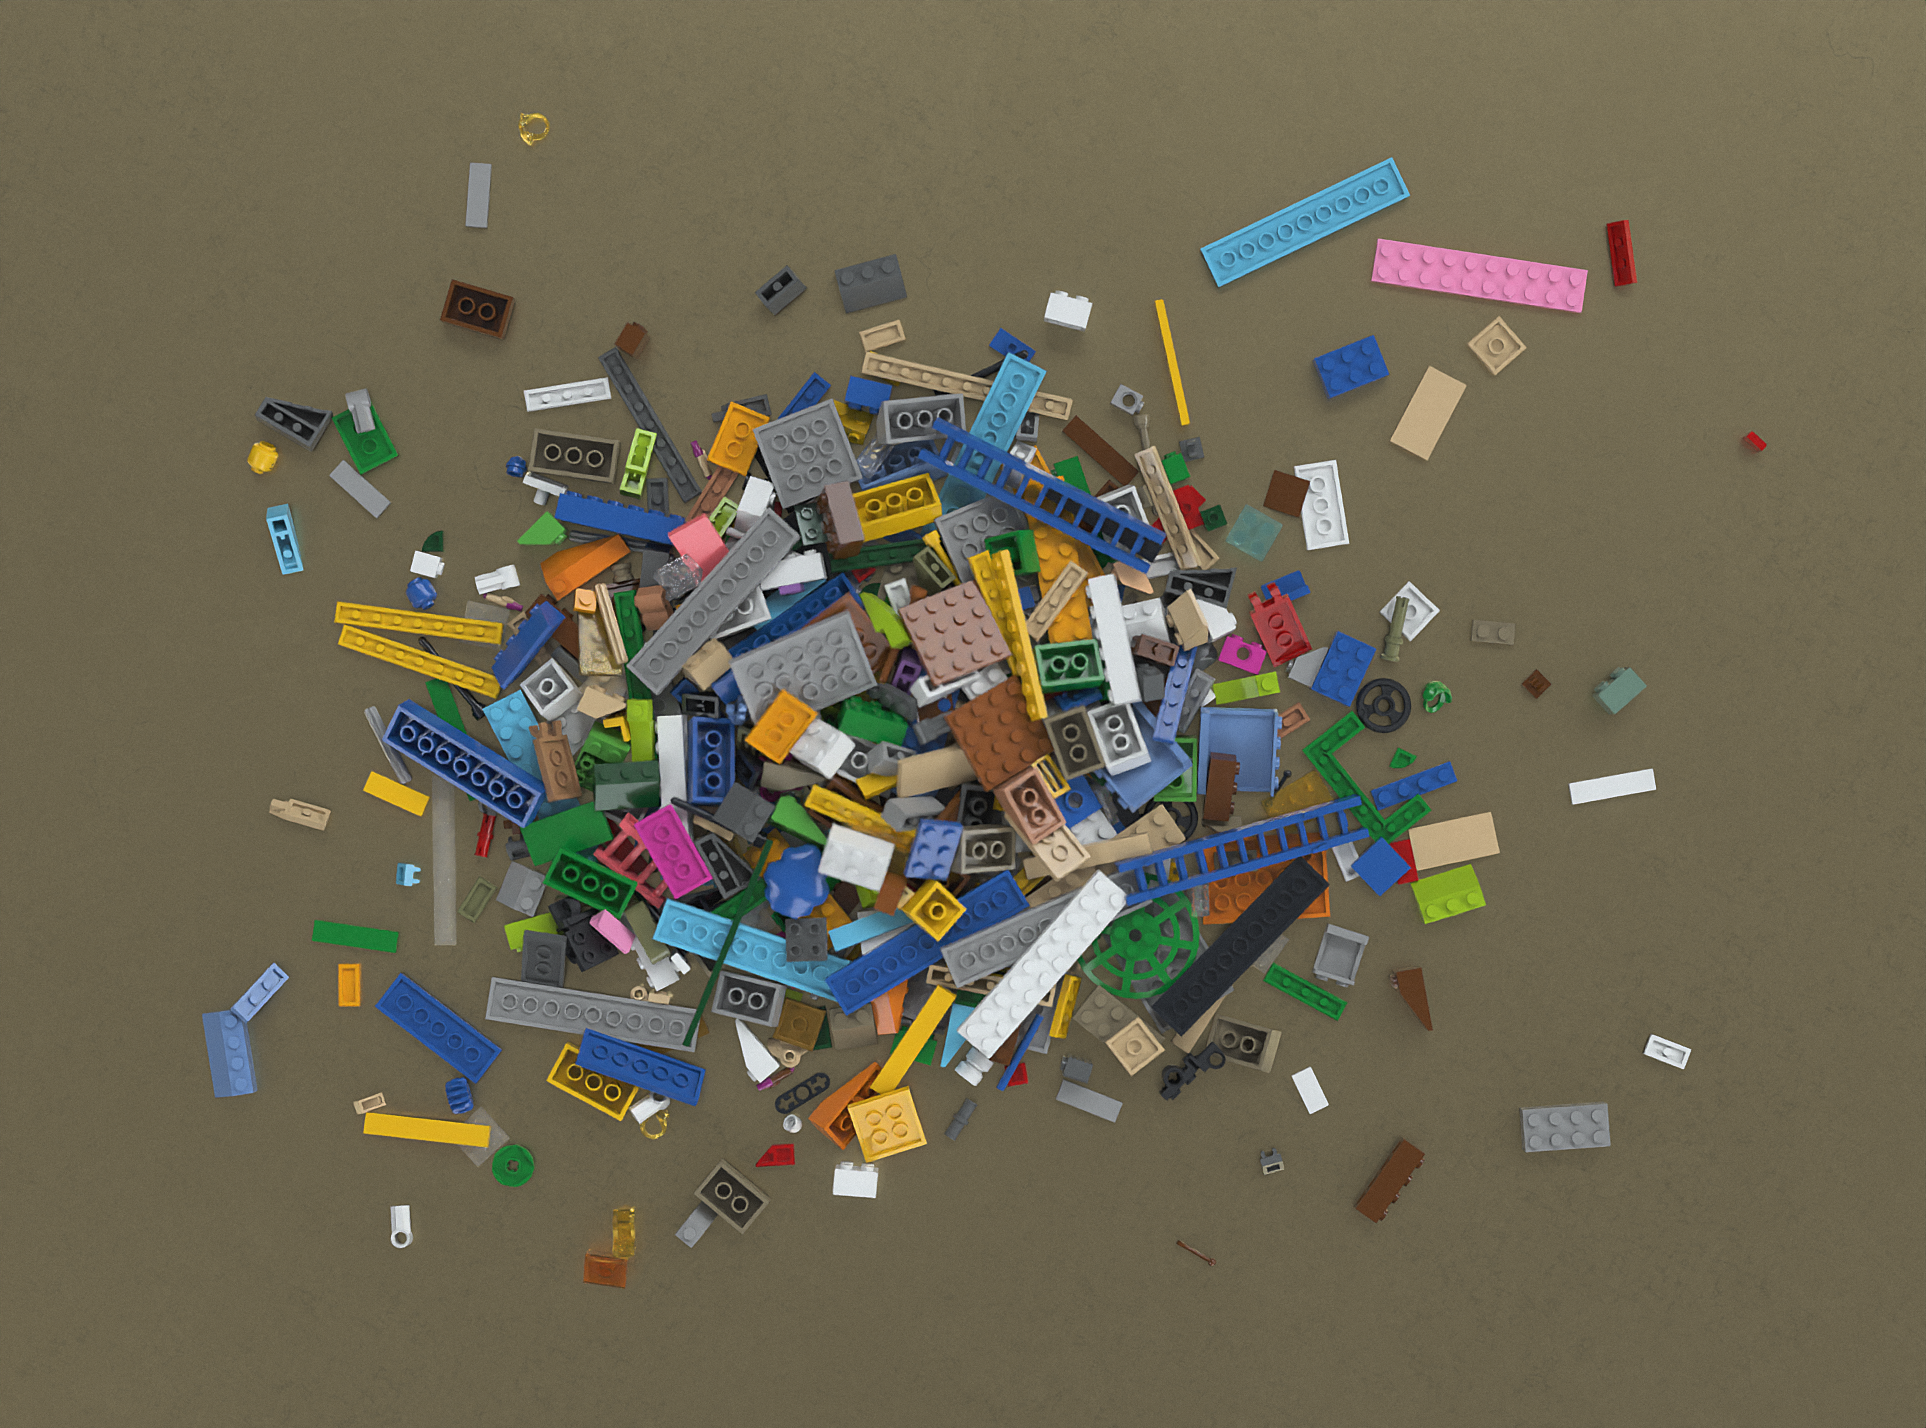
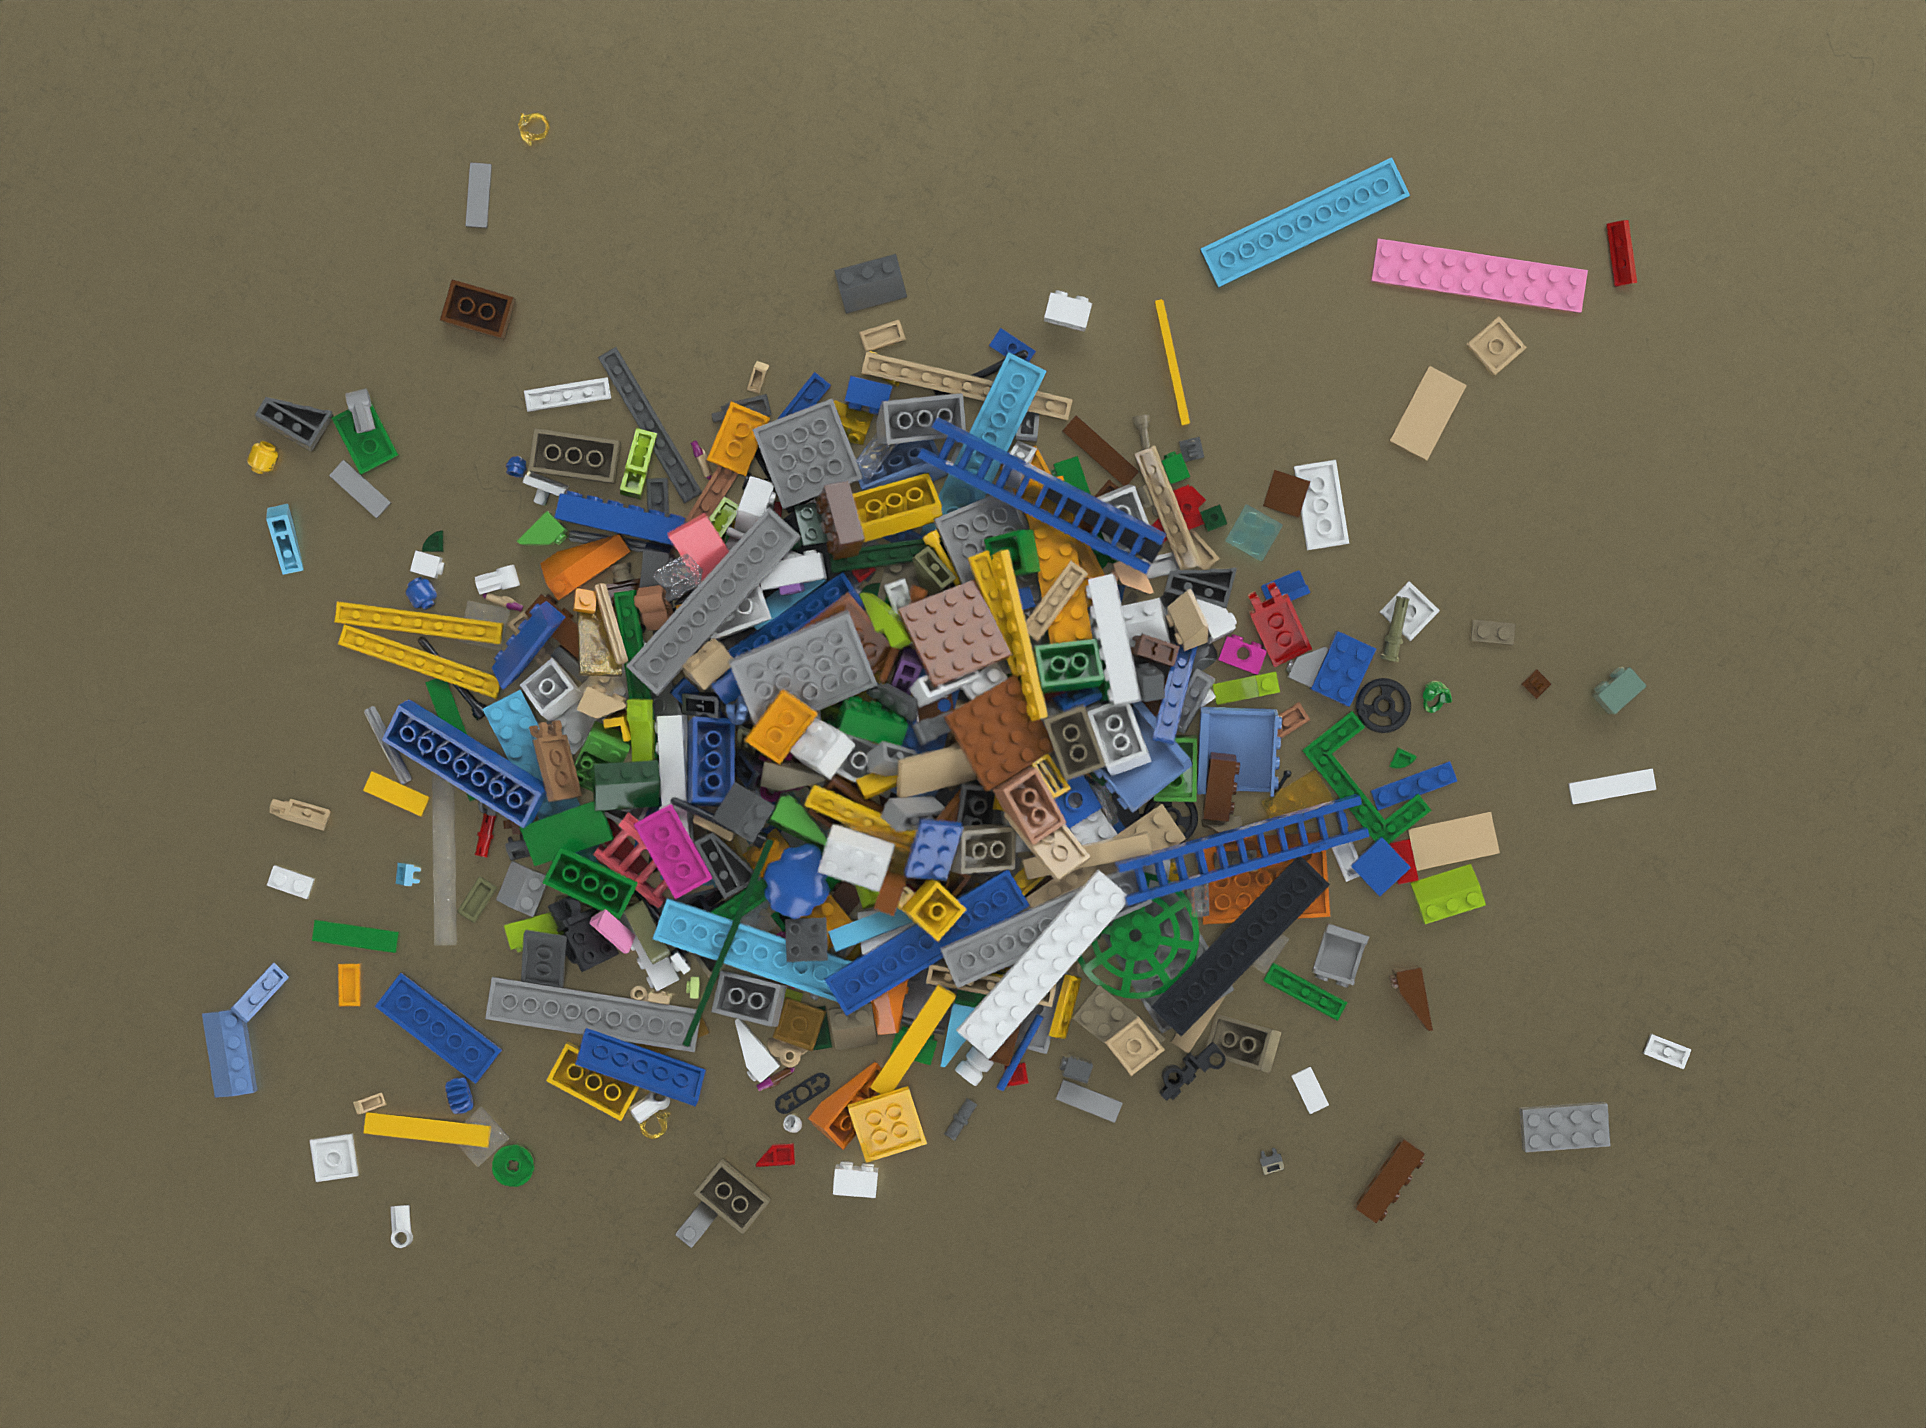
clear orange slope [583,1250,630,1289] -> none
clear yellow brick [612,1209,636,1257] -> none
reddish brown brick [614,322,650,360] -> none
dark grey brick [755,265,807,315] -> none
light grey brick [1110,384,1145,416] -> none
reddish brown hinge [1176,1240,1216,1266] -> none
blue brick [1312,335,1389,400] -> none
red tile [1743,431,1767,452] -> none
none -> white plate [267,865,315,899]
none -> white tile [310,1133,359,1182]
none -> yellowish green plate [686,976,700,999]
none -> tan piece [747,361,769,394]

